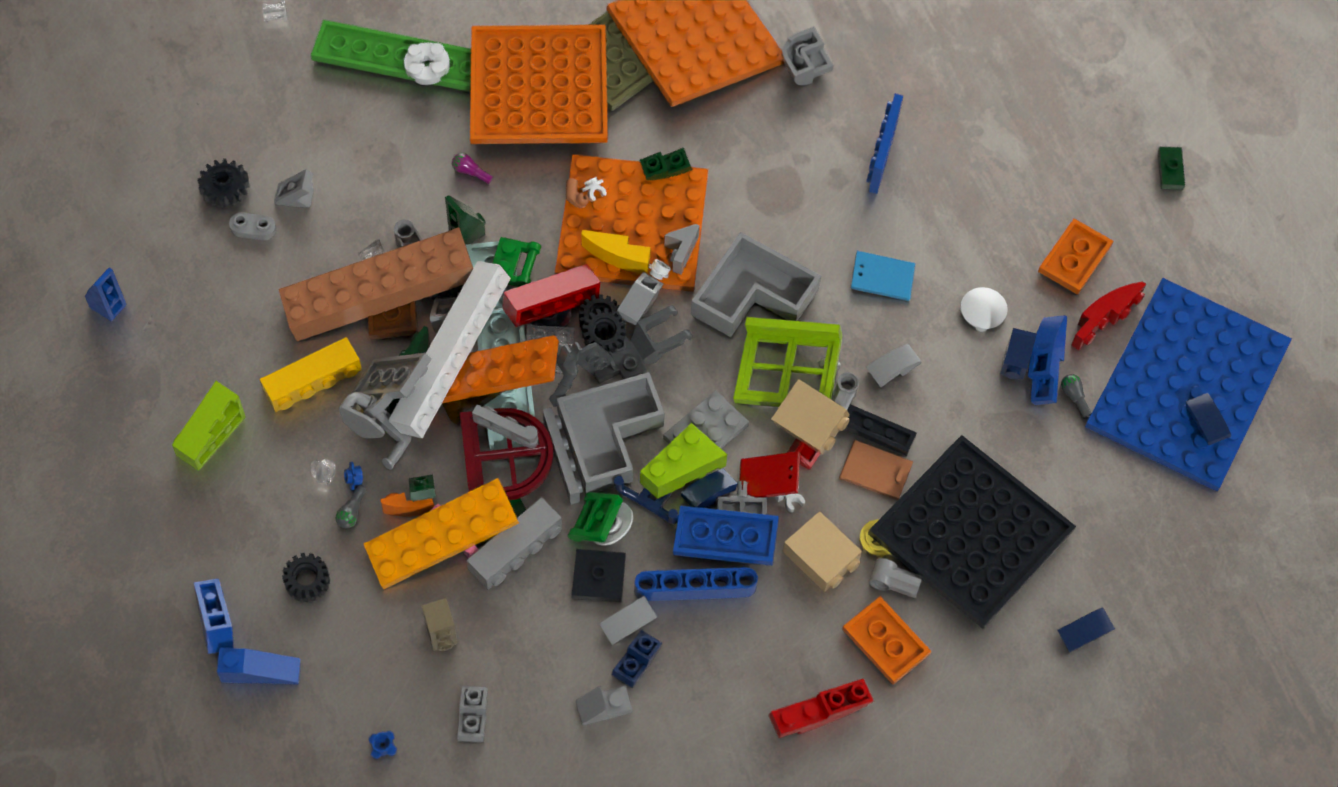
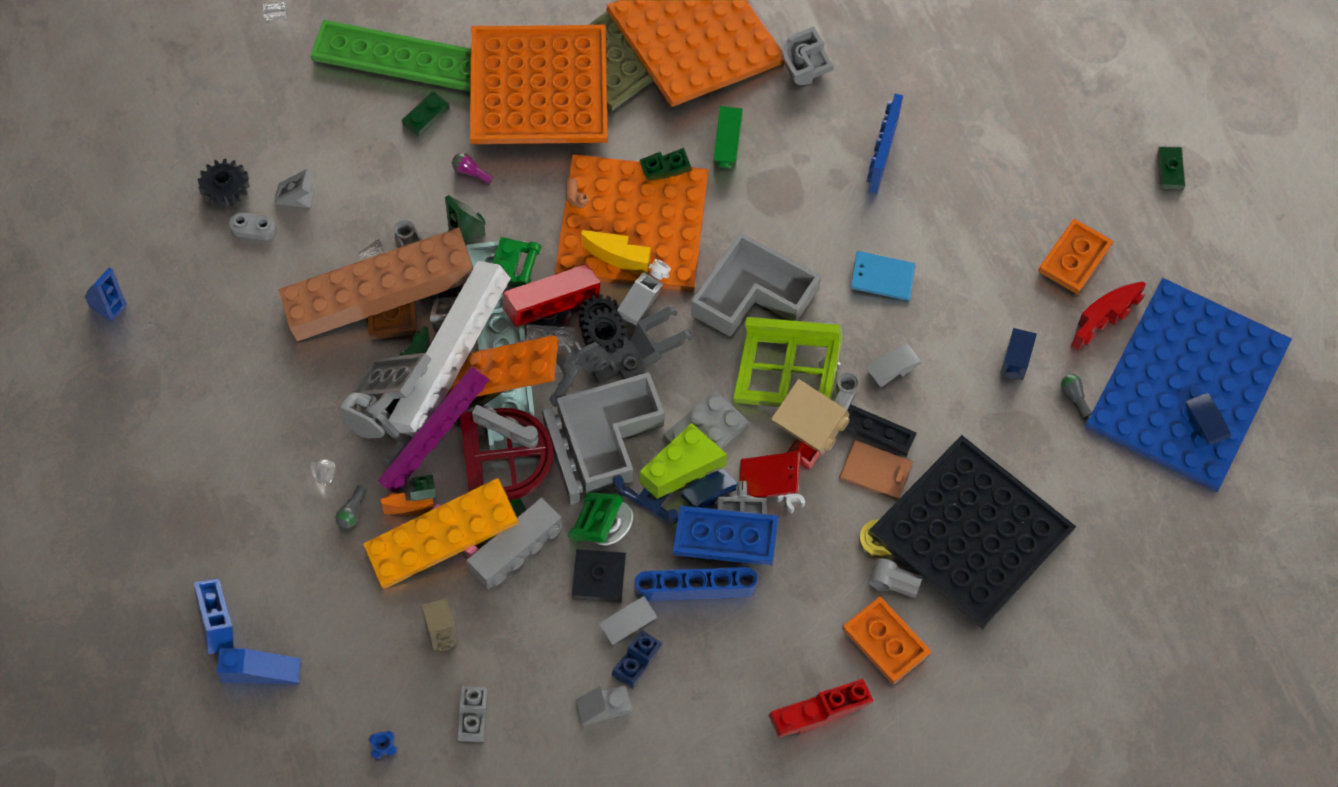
lime wedge [172,381,246,471] -> none
yellow brick [259,337,362,412] -> none
black tyre [282,553,330,602] -> none
blue plate [344,462,363,490] -> none
white plate [404,43,450,85] -> none
white plate [582,177,607,202] -> none
light grey slope [664,224,700,274] -> none
tan brick [783,511,862,592] -> none
white dish [960,287,1007,332] -> none
blue slope [1028,315,1067,405] -> none
dark blue slope [1057,607,1115,653] -> none
none -> magenta plate [378,366,489,493]
none -> dark green plate [402,91,450,137]
none -> green slope [713,106,743,169]

